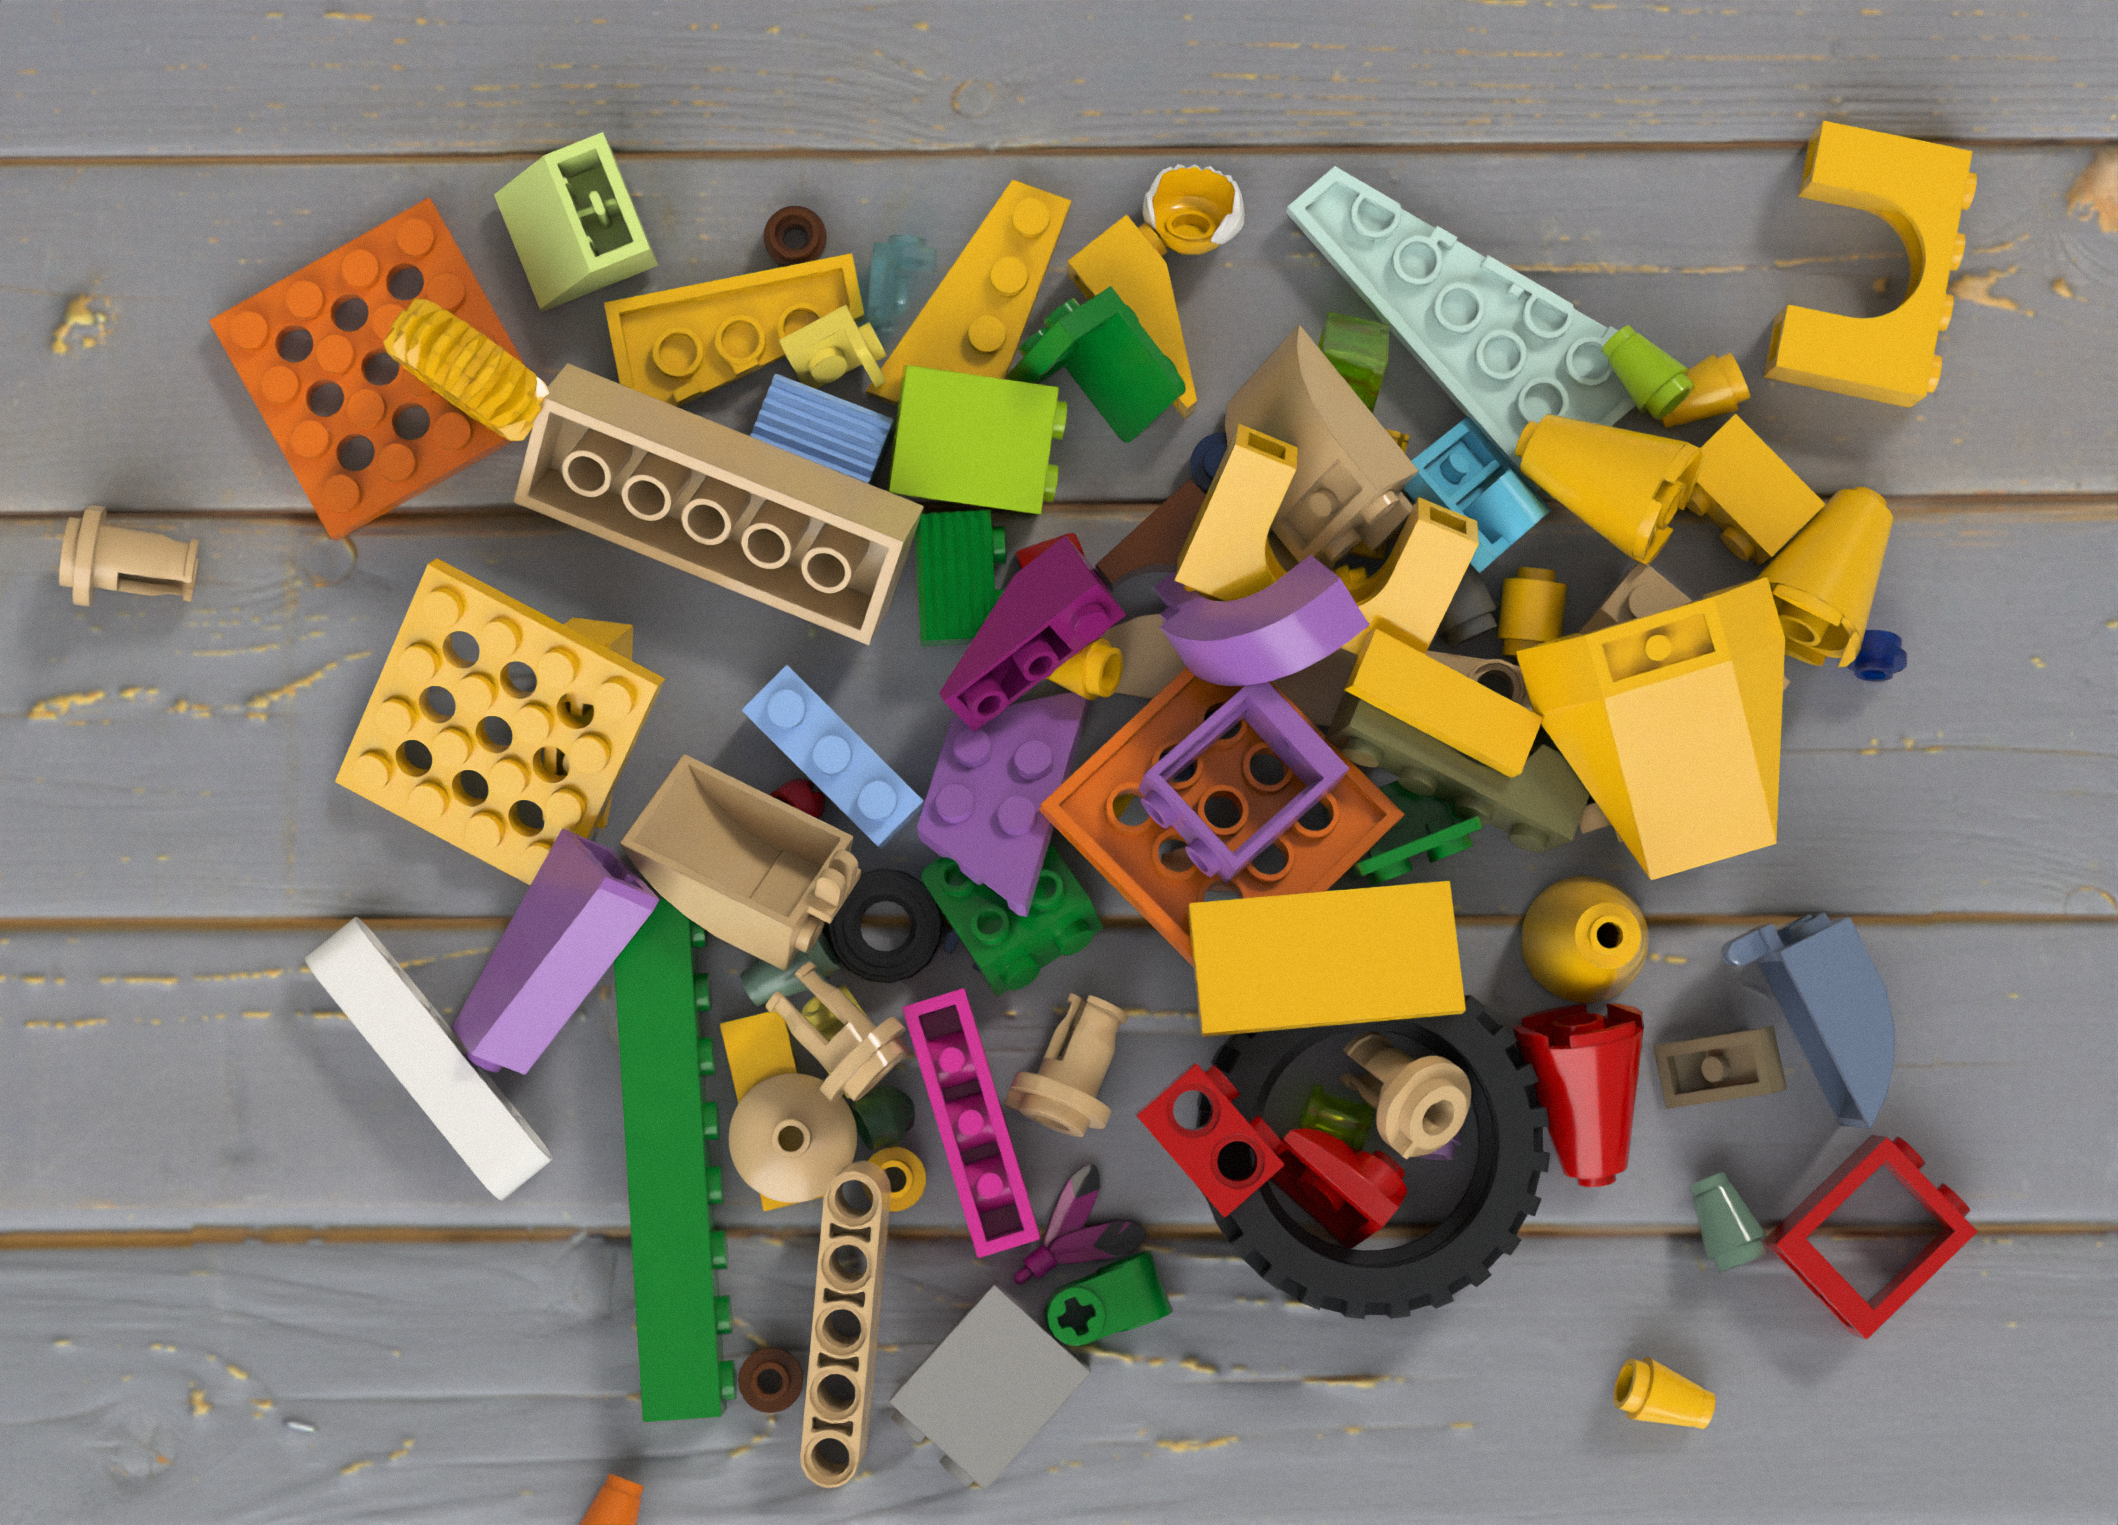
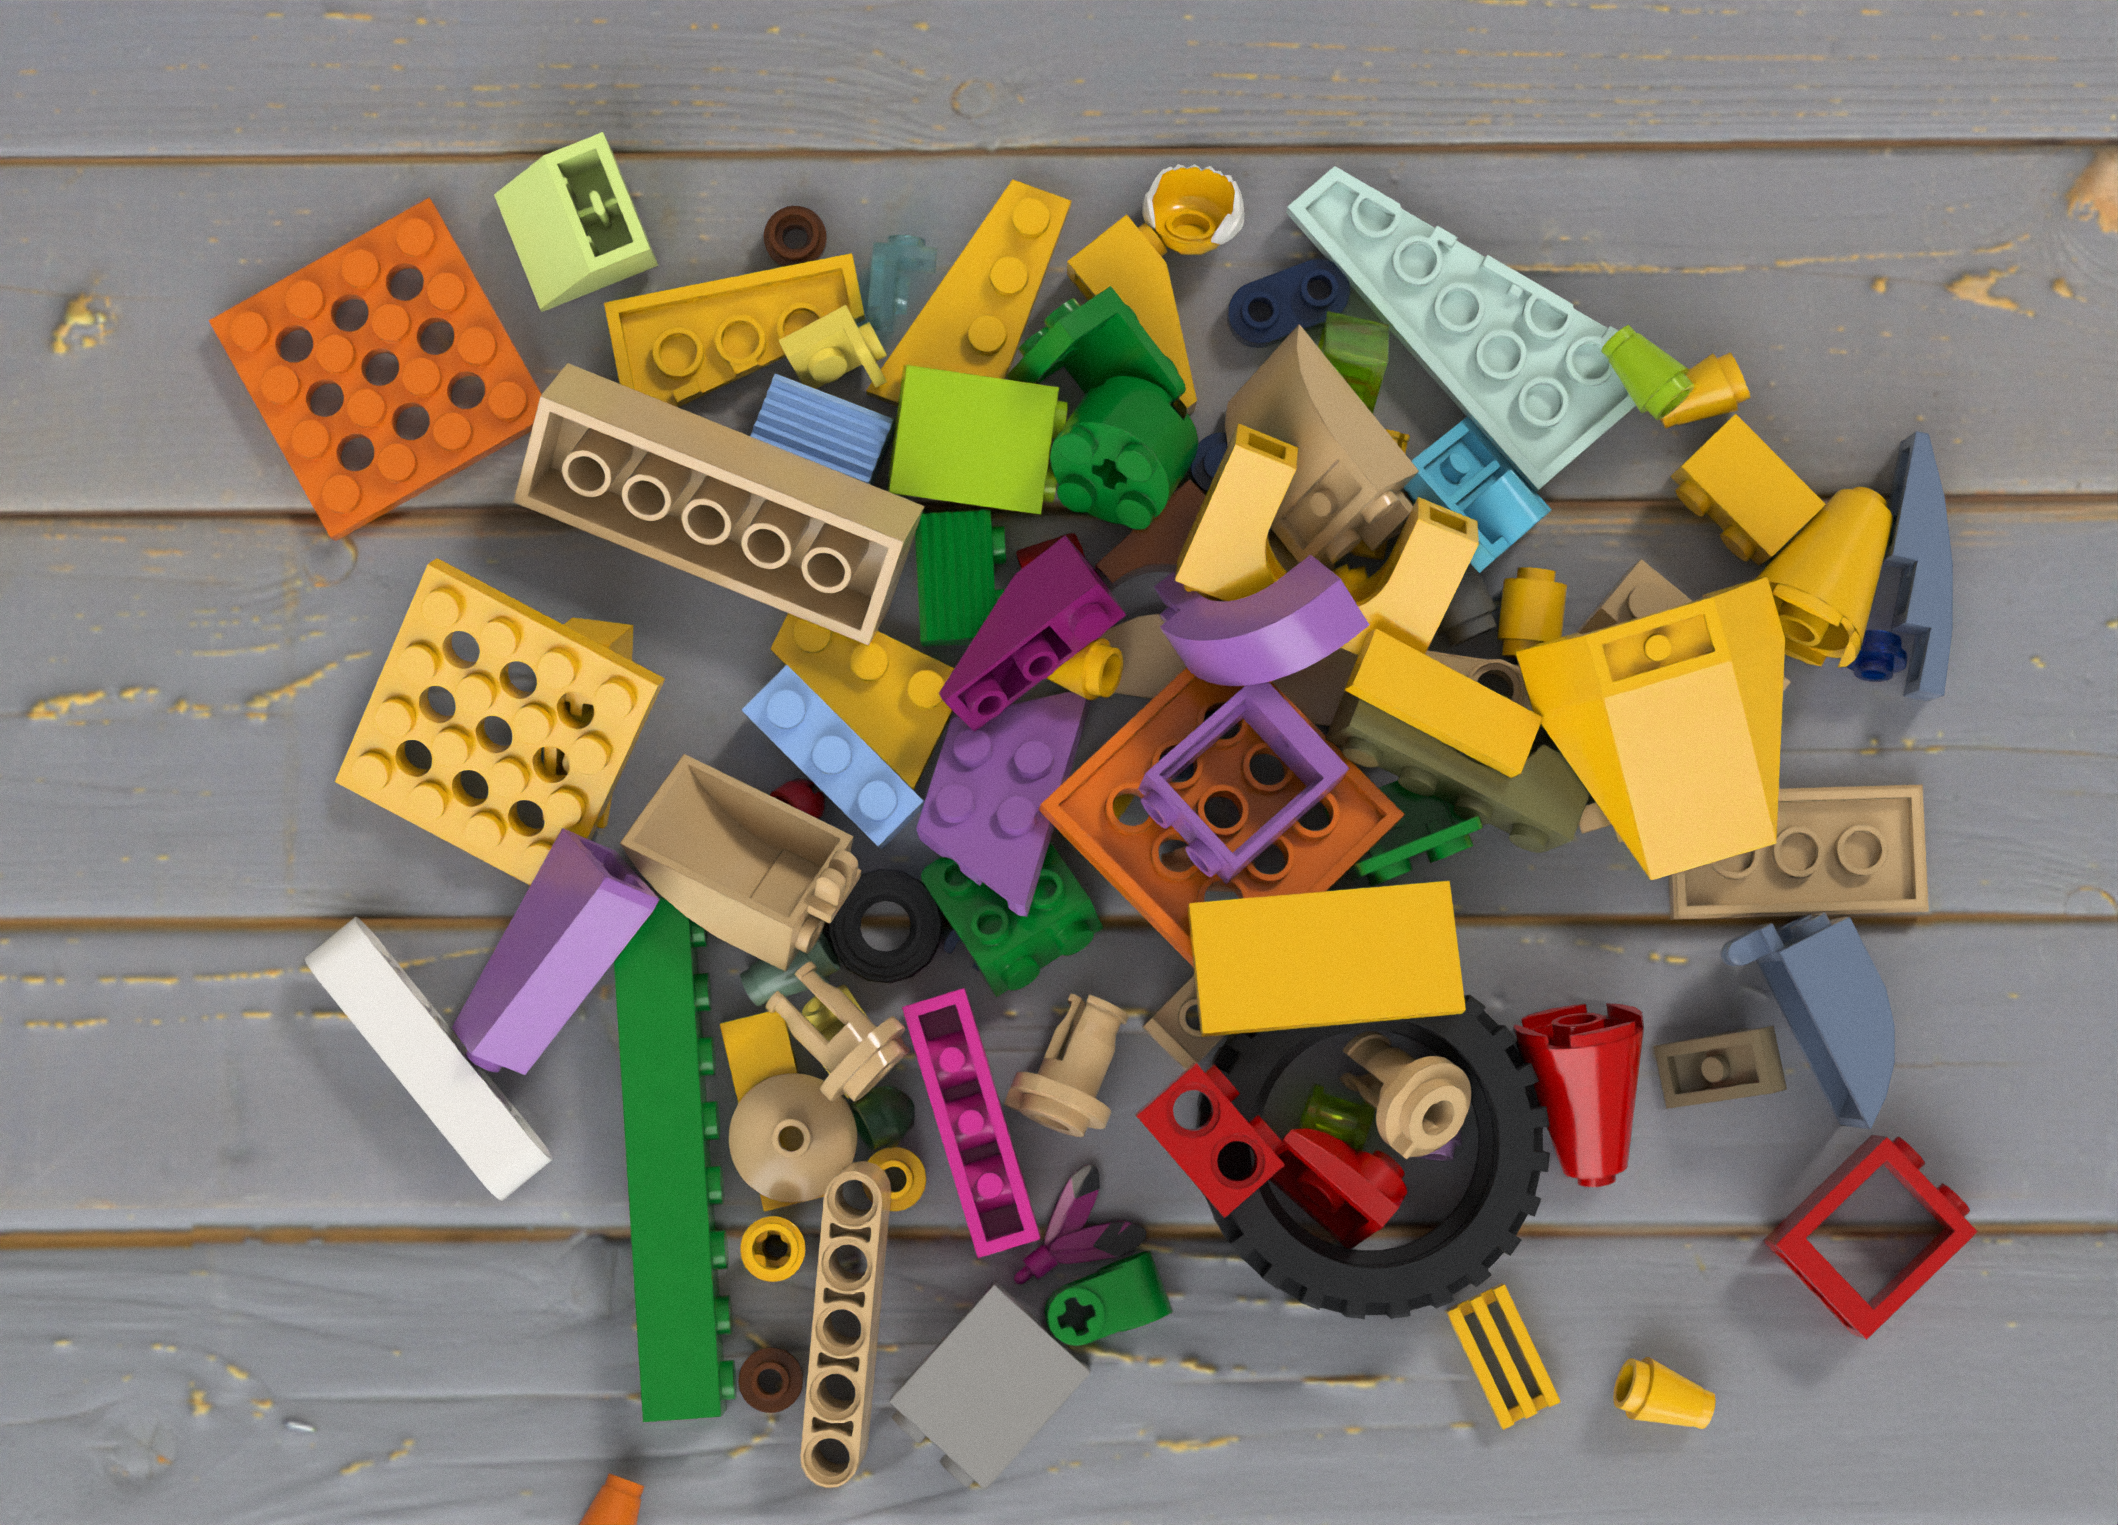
tan piece [59,505,200,607] -> none
yellow gear [383,299,549,441] -> none
yellow cone [1515,414,1703,565] -> none
yellow cone [1521,876,1649,1003] -> none
sand green cone [1689,1172,1768,1273] -> none
yellow arch [1763,120,1977,408] -> none
none -> yellow cone [740,1216,805,1282]
none -> yellow wing [770,613,954,790]
none -> green brick [1050,376,1198,530]
none -> tan brick [1142,974,1225,1070]
none -> dark blue plate [1227,259,1350,348]
none -> yellow tile [1445,1283,1561,1430]
none -> tan tile [1668,784,1929,920]
none -> sand blue slope [1882,431,1953,701]

